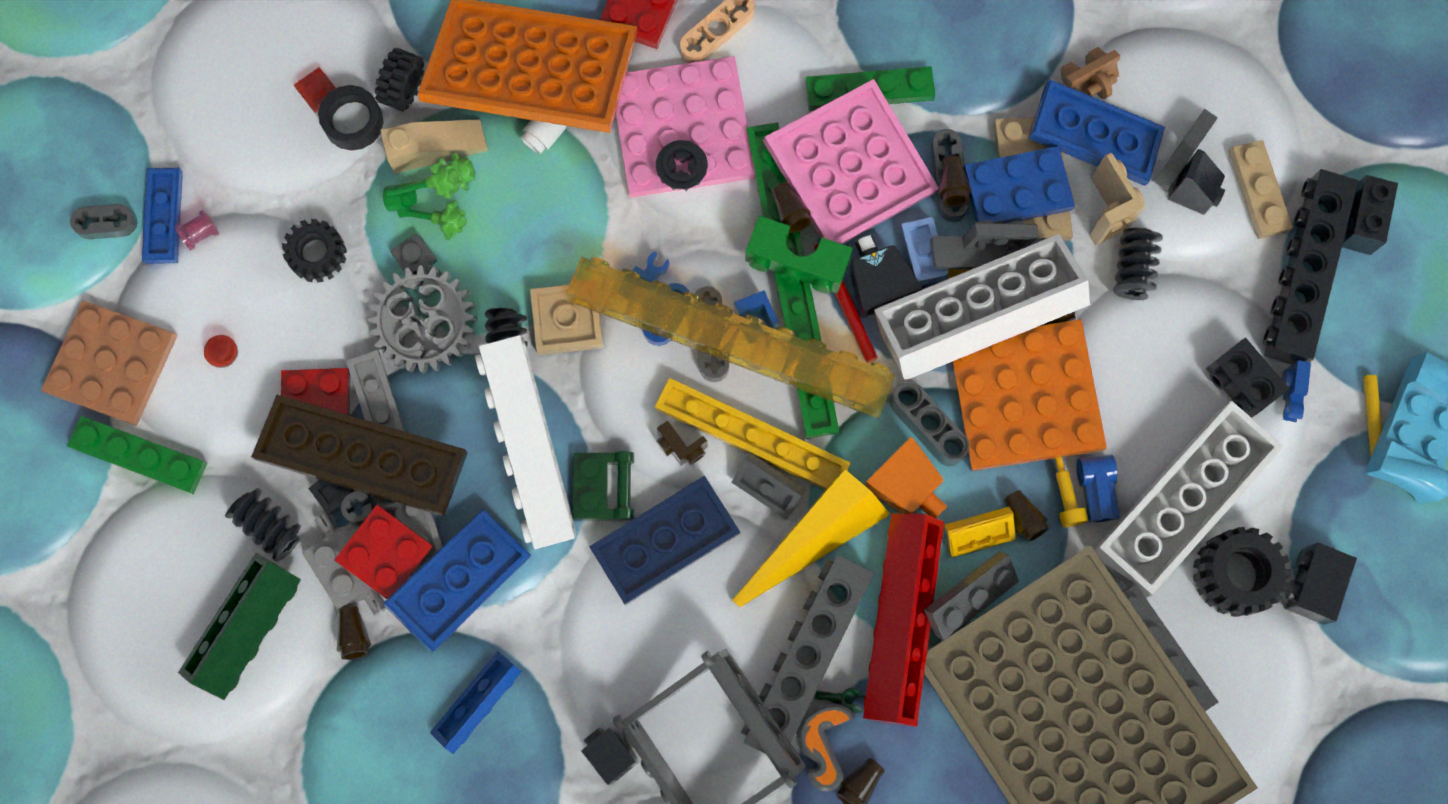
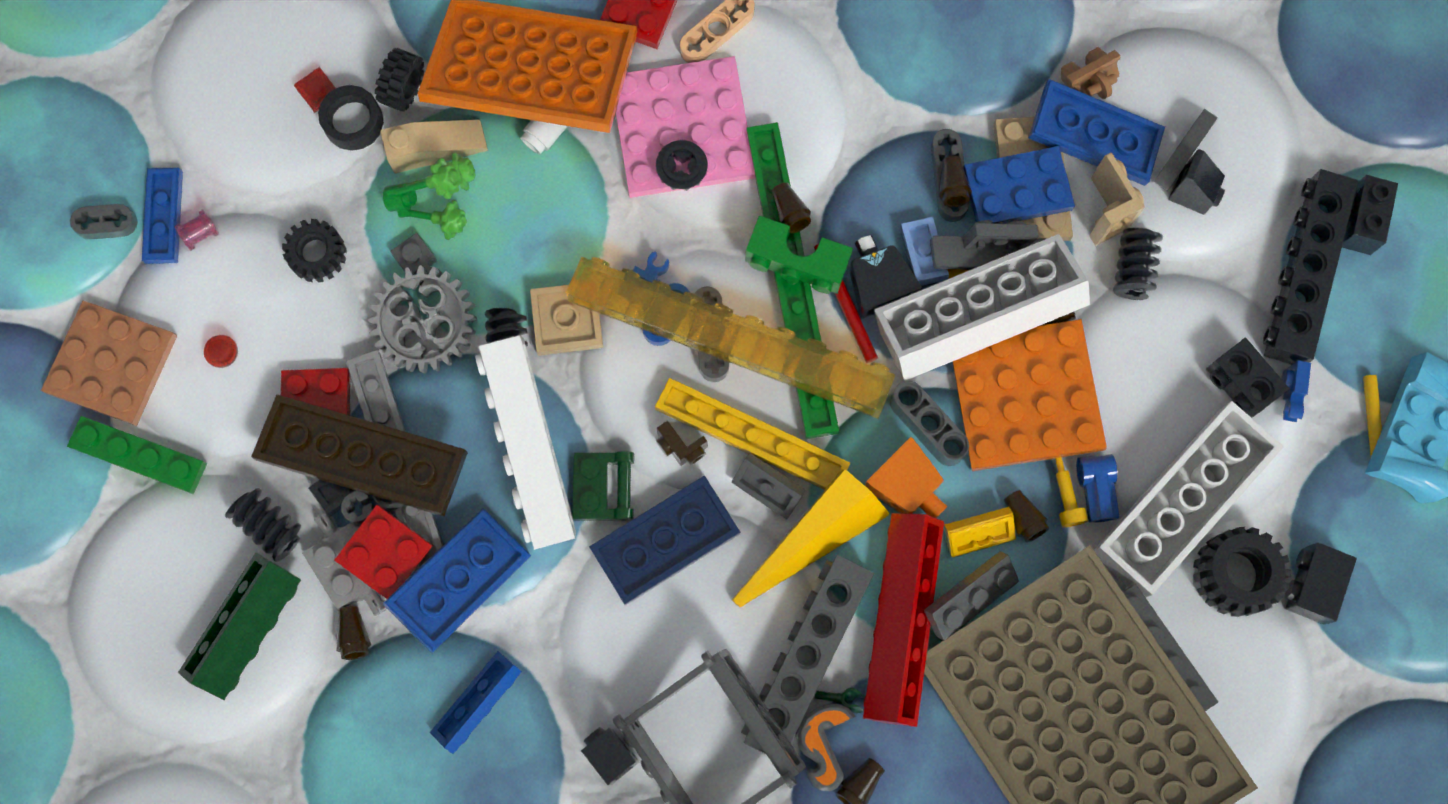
blue panel [734,290,780,345] -> none
bright pink plate [763,79,939,244] -> none
green plate [805,66,936,111] -> none
tan plate [1229,140,1293,240] -> none

